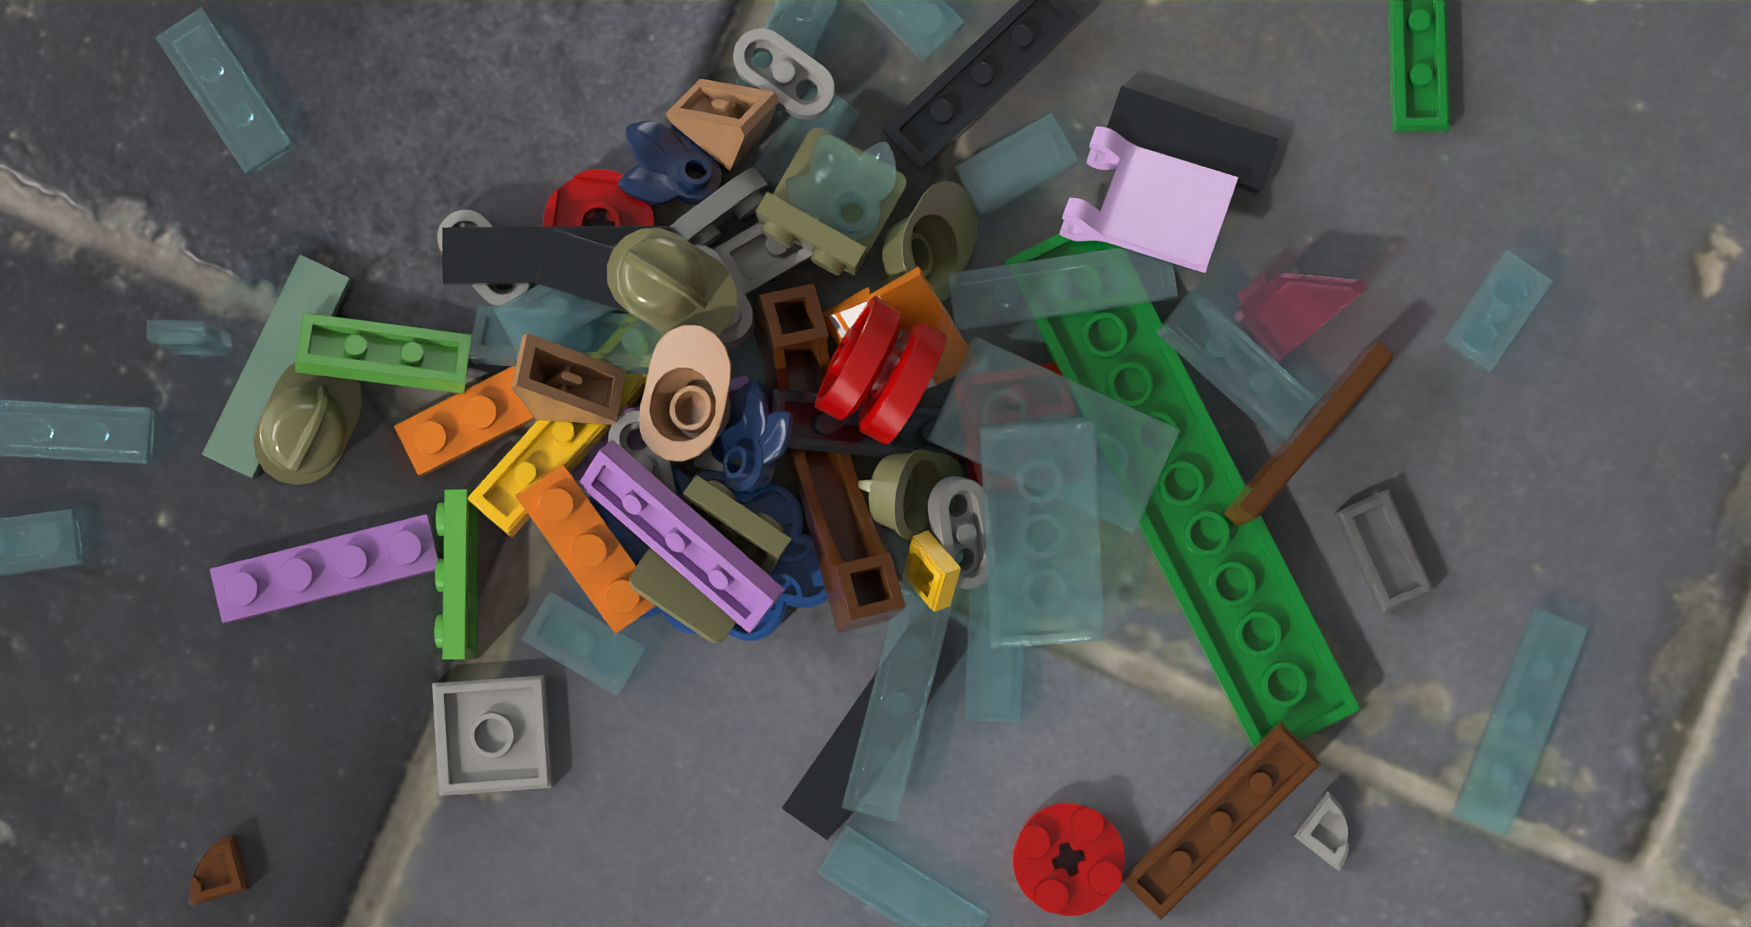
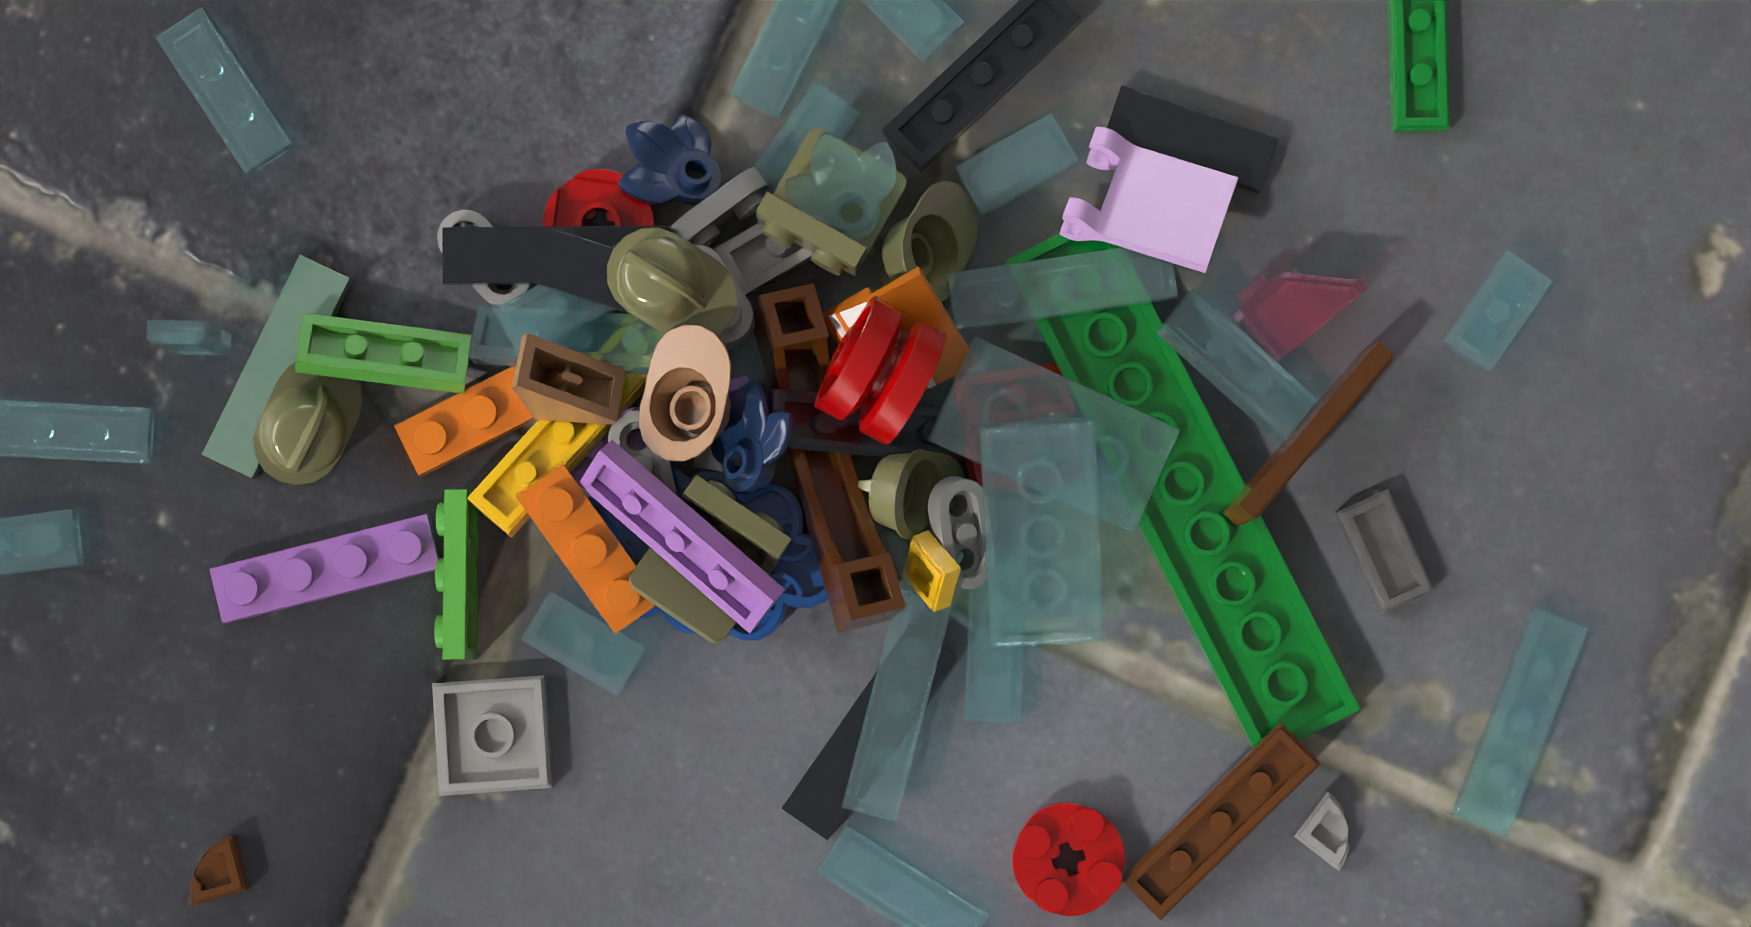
medium nougat slope [666,79,779,172] -> none
light grey plate [733,28,835,120] -> none

